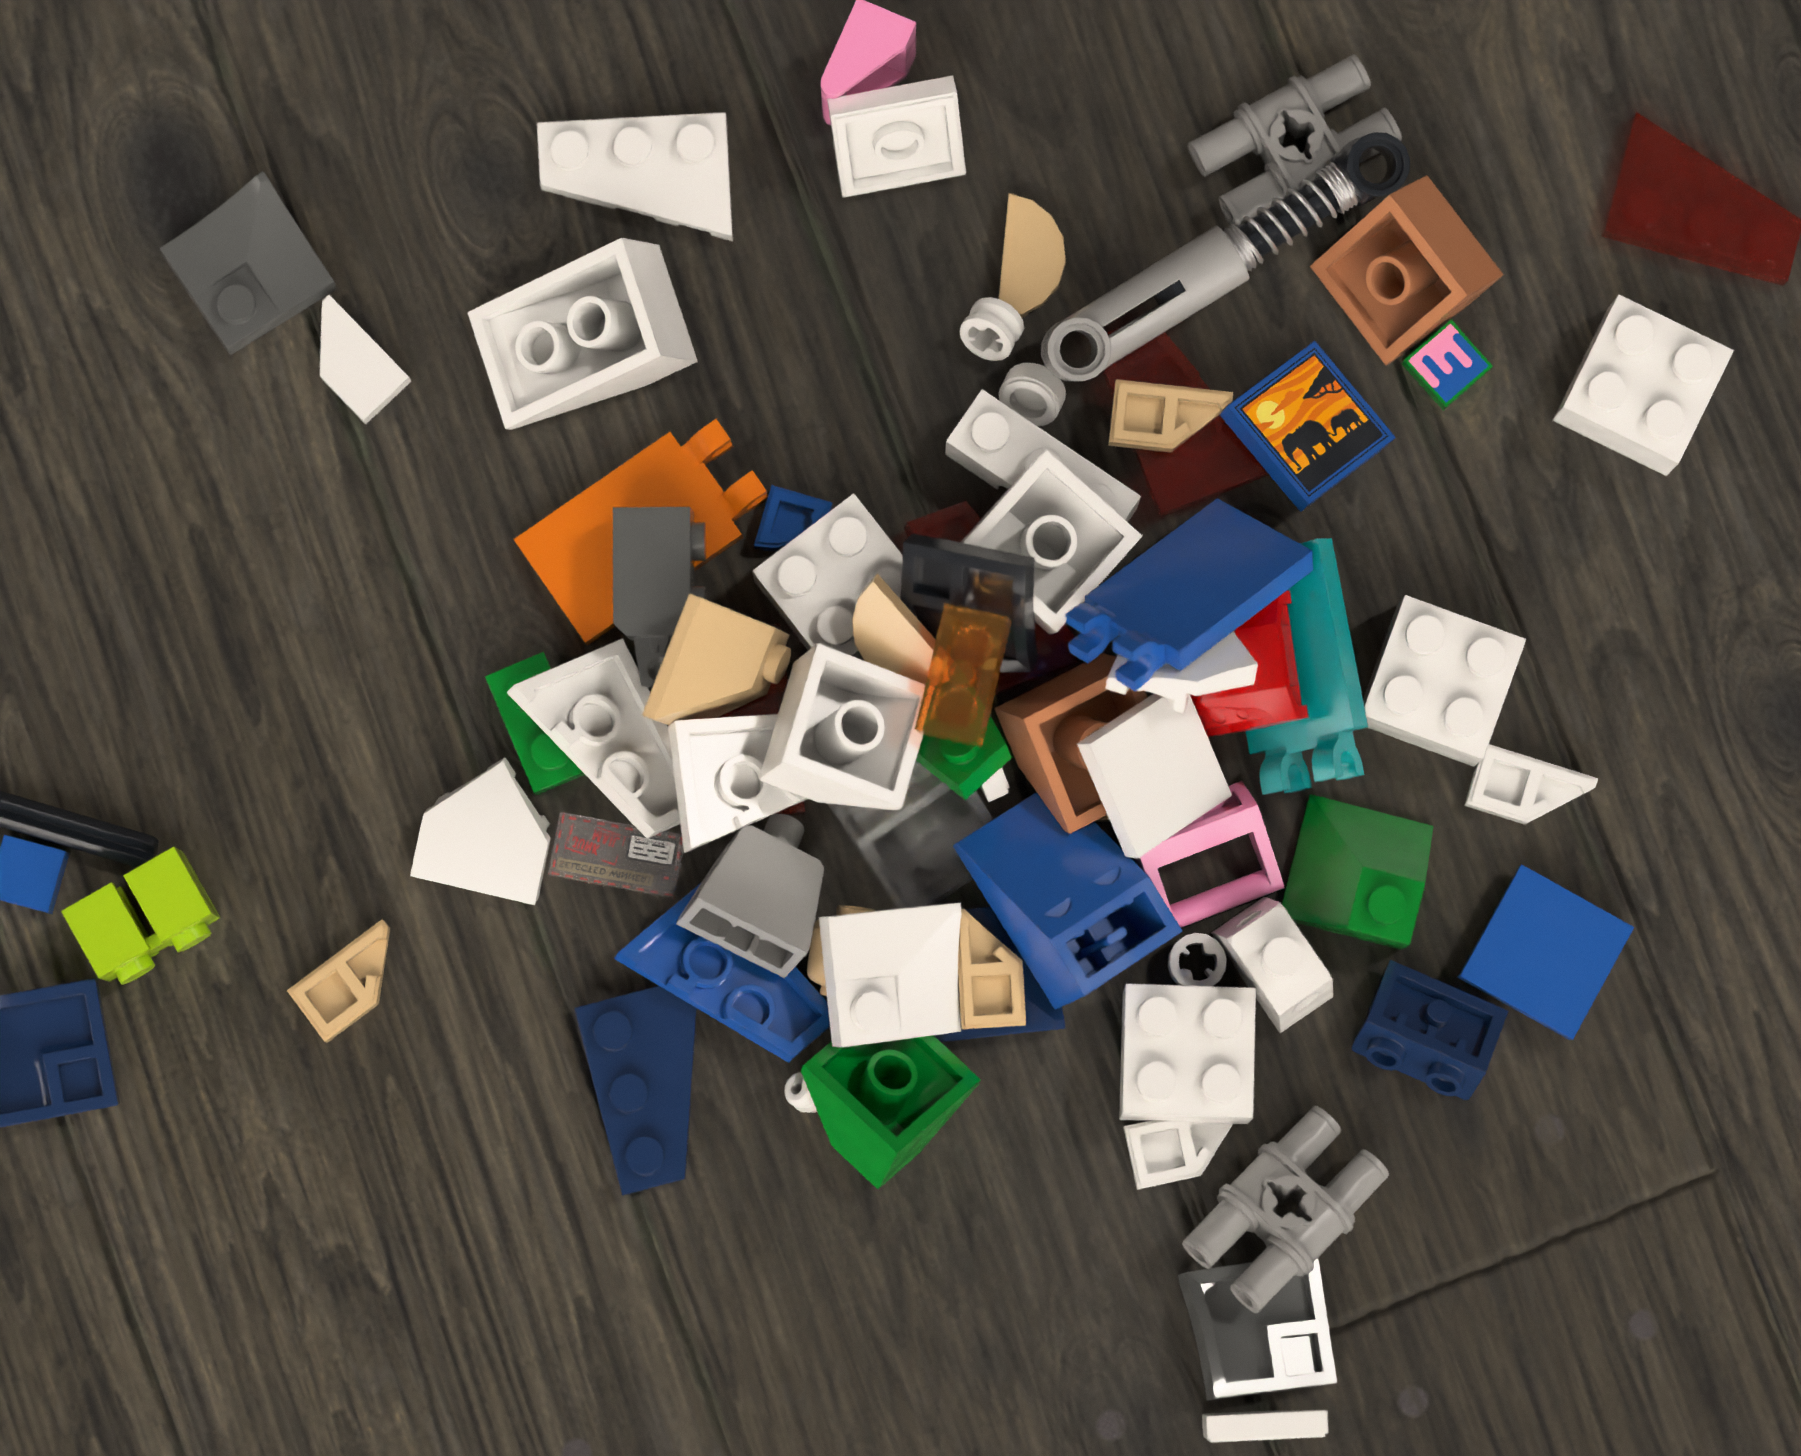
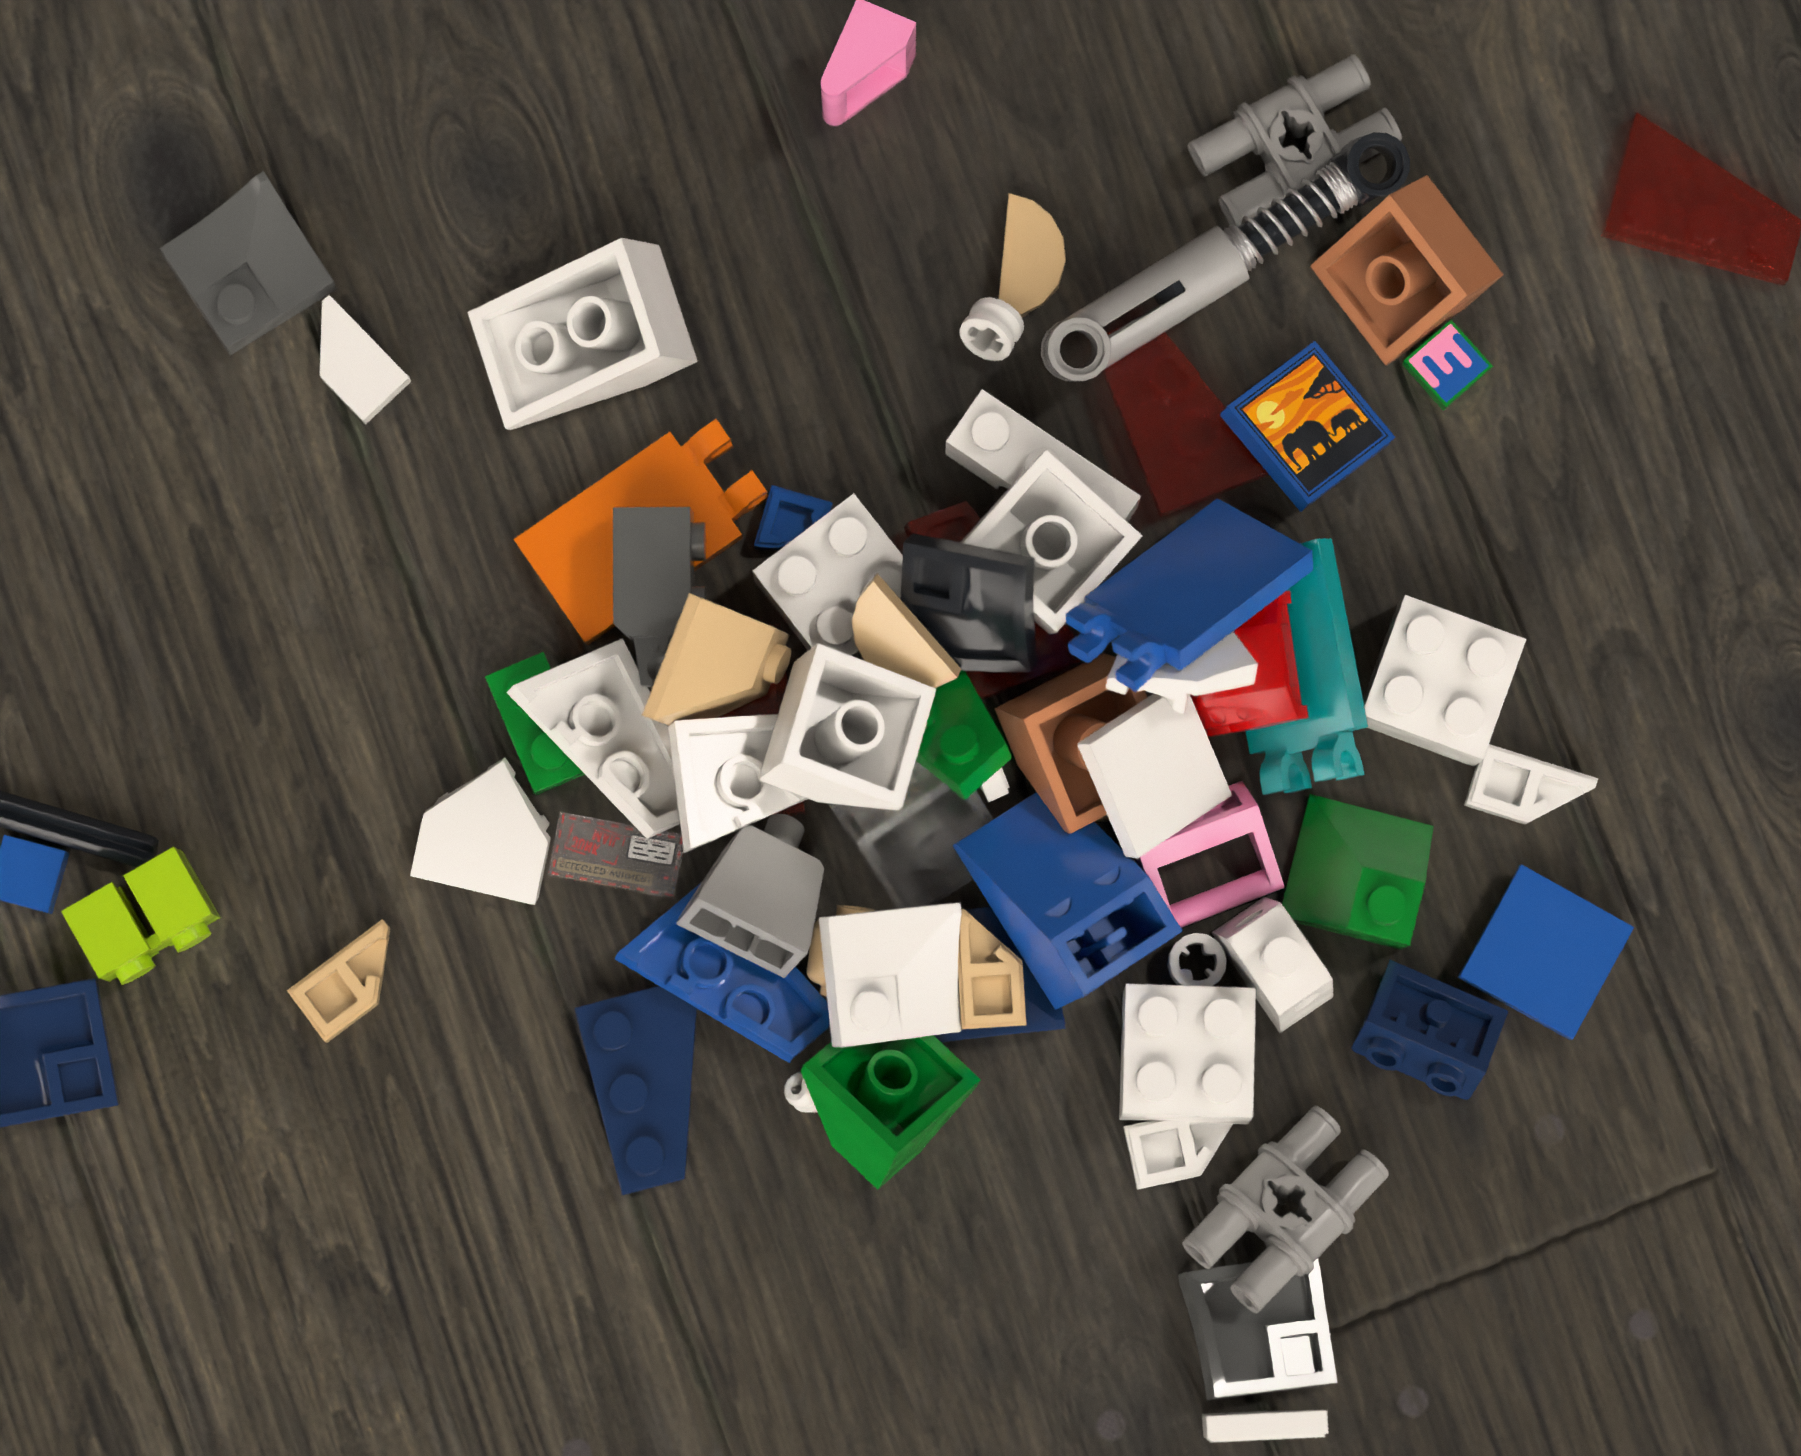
white wing [537,112,733,241] -> none
white tile [827,75,966,197] -> none
clear orange plate [915,604,1012,747] -> none
white tile [999,363,1066,426] -> none
tan tile [1108,379,1233,452] -> none
white brick [1553,294,1734,476] -> none

